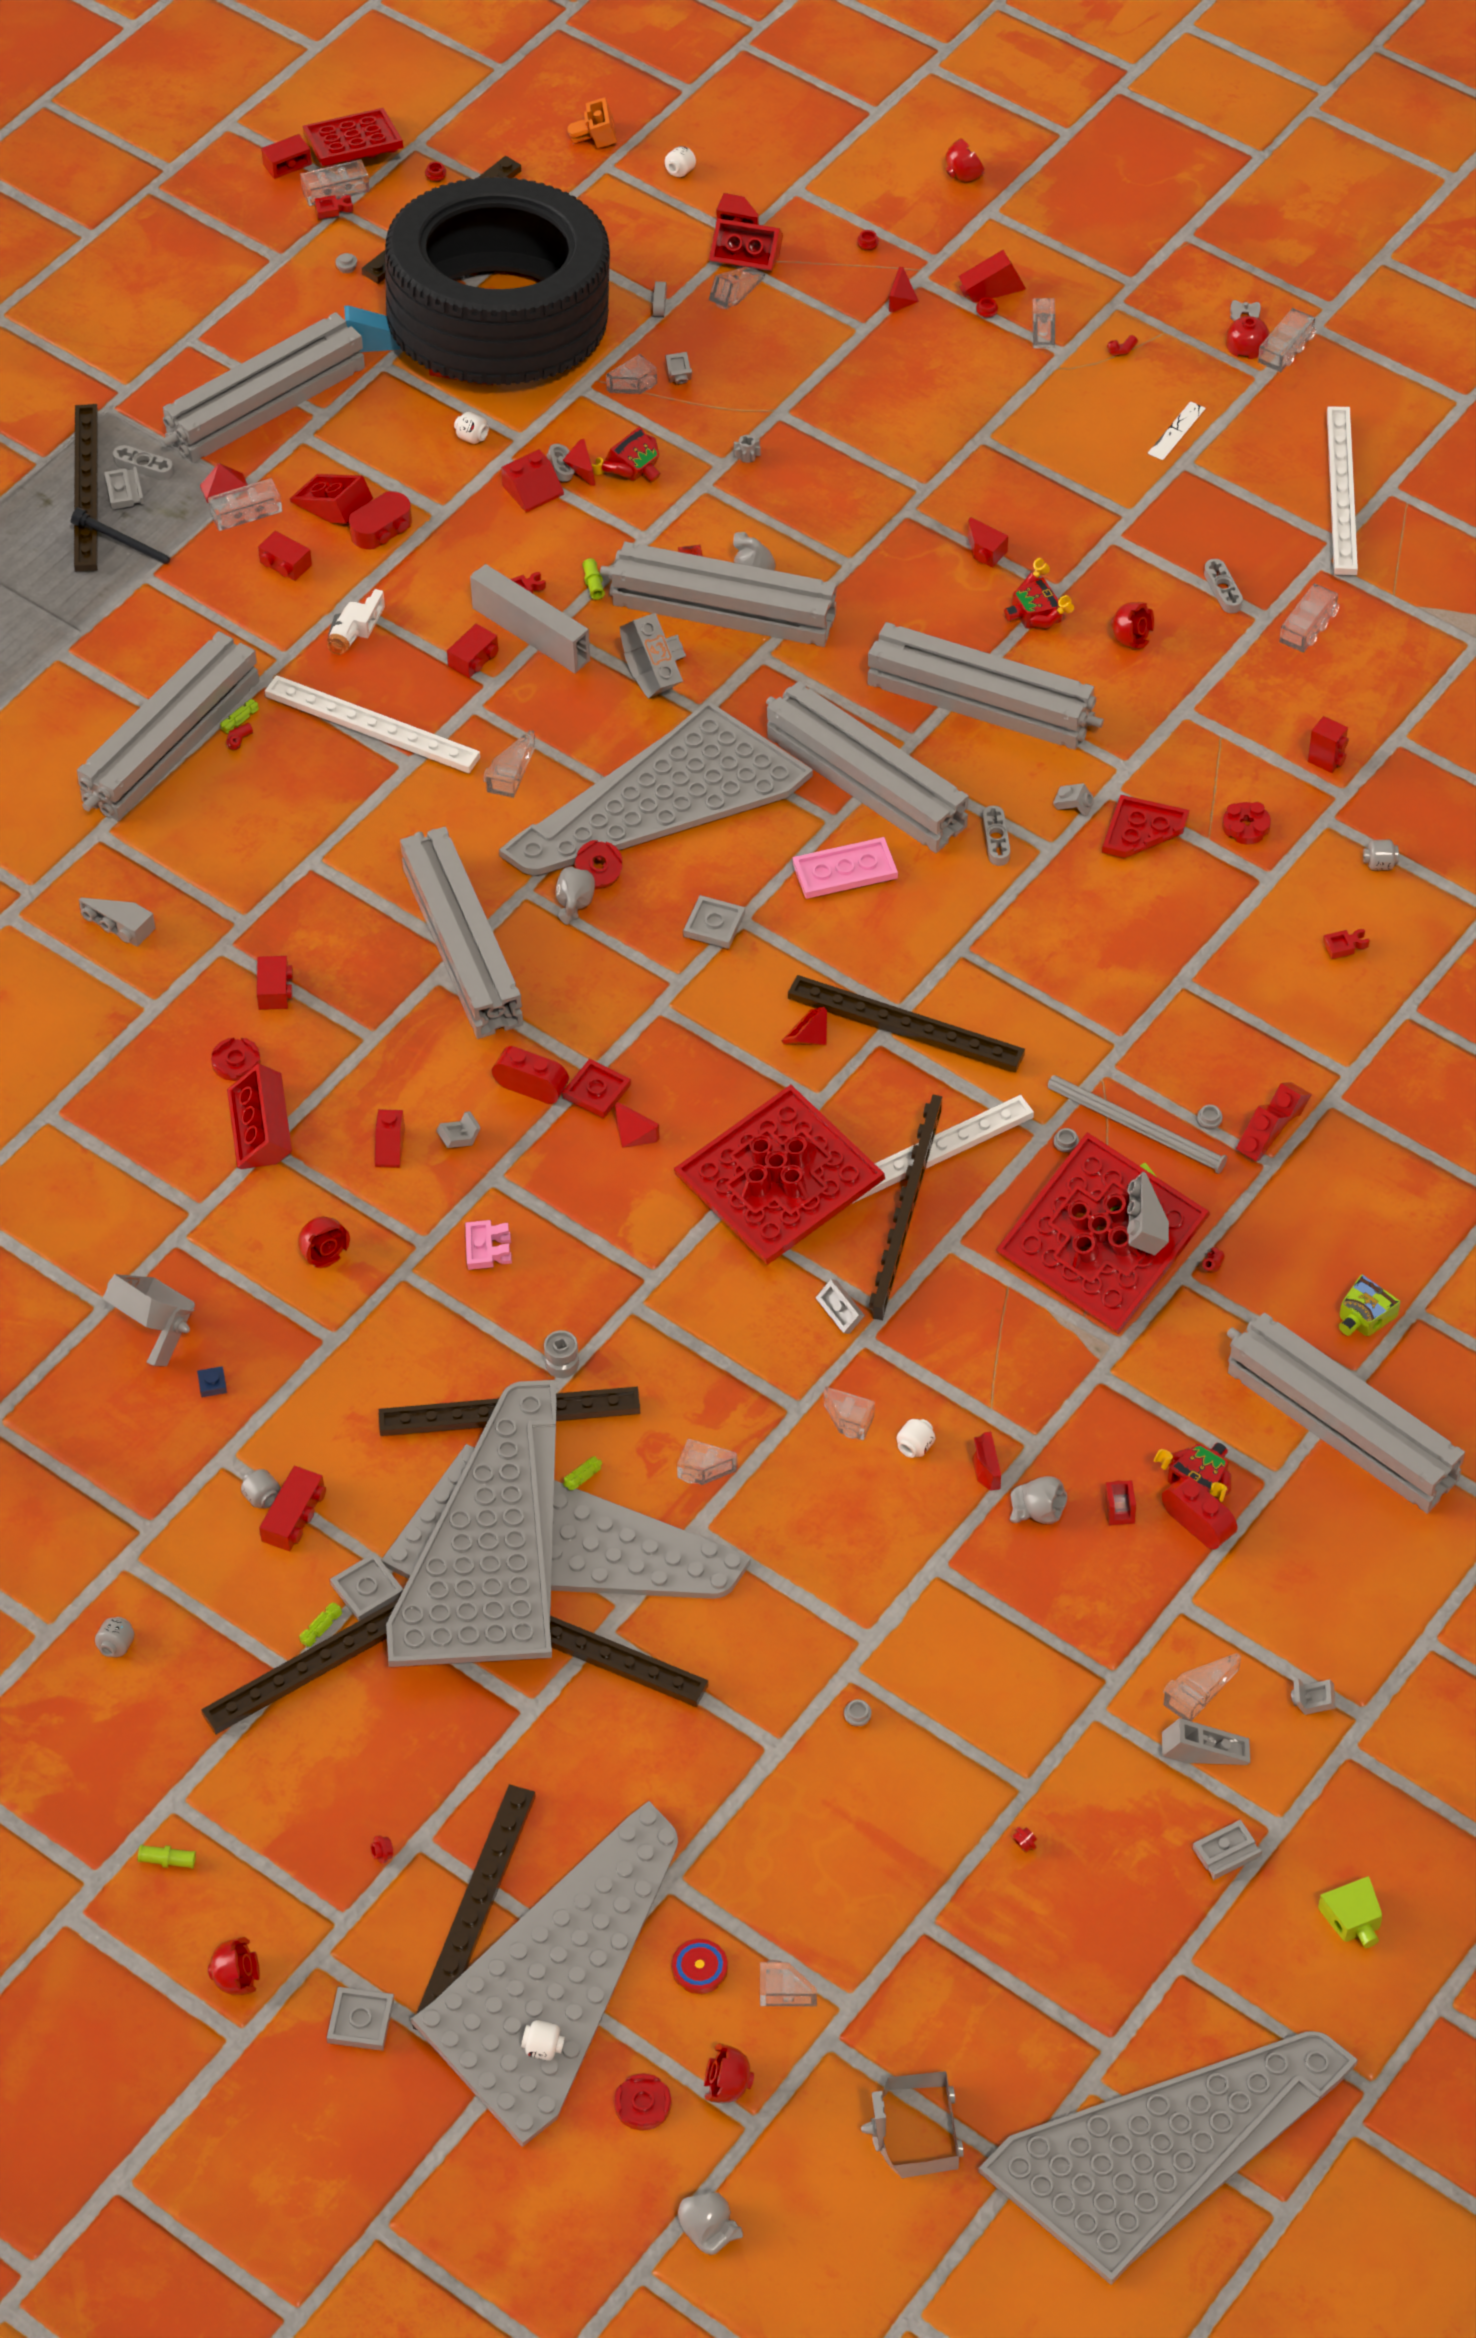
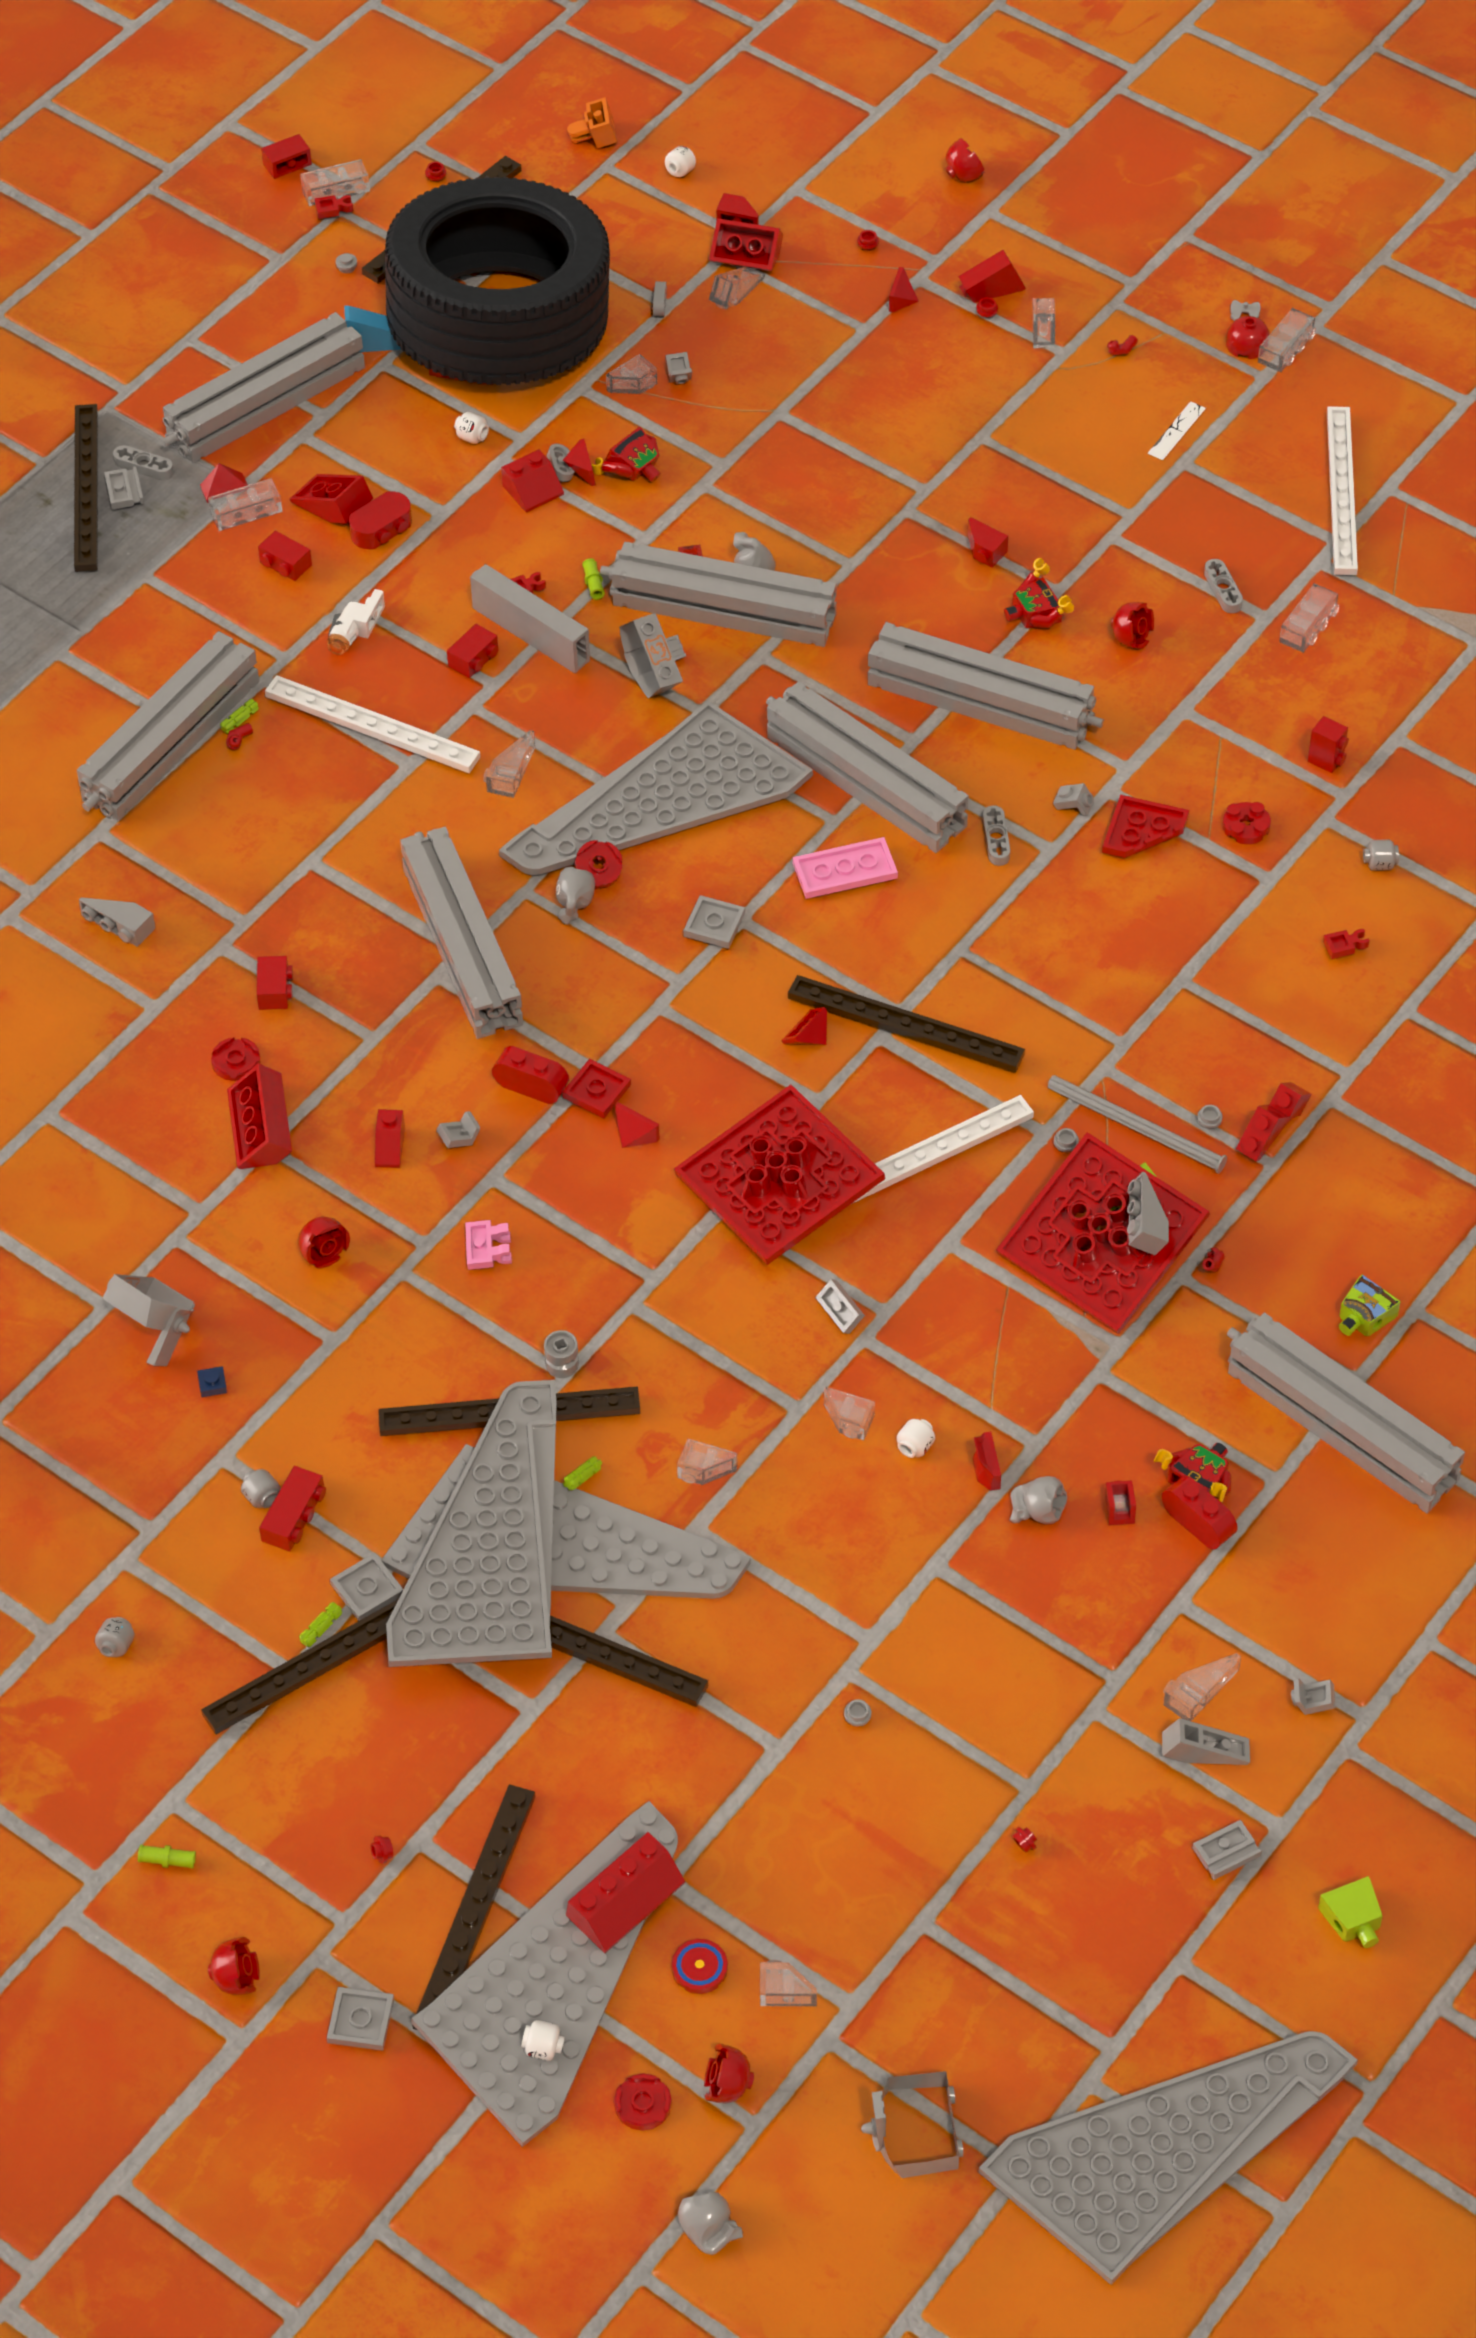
black piece [70,507,170,564] -> none
red plate [303,108,404,167] -> none
light grey gear [734,435,761,463] -> none
dark brown plate [869,1094,942,1321] -> none
none -> red slope [566,1832,685,1954]

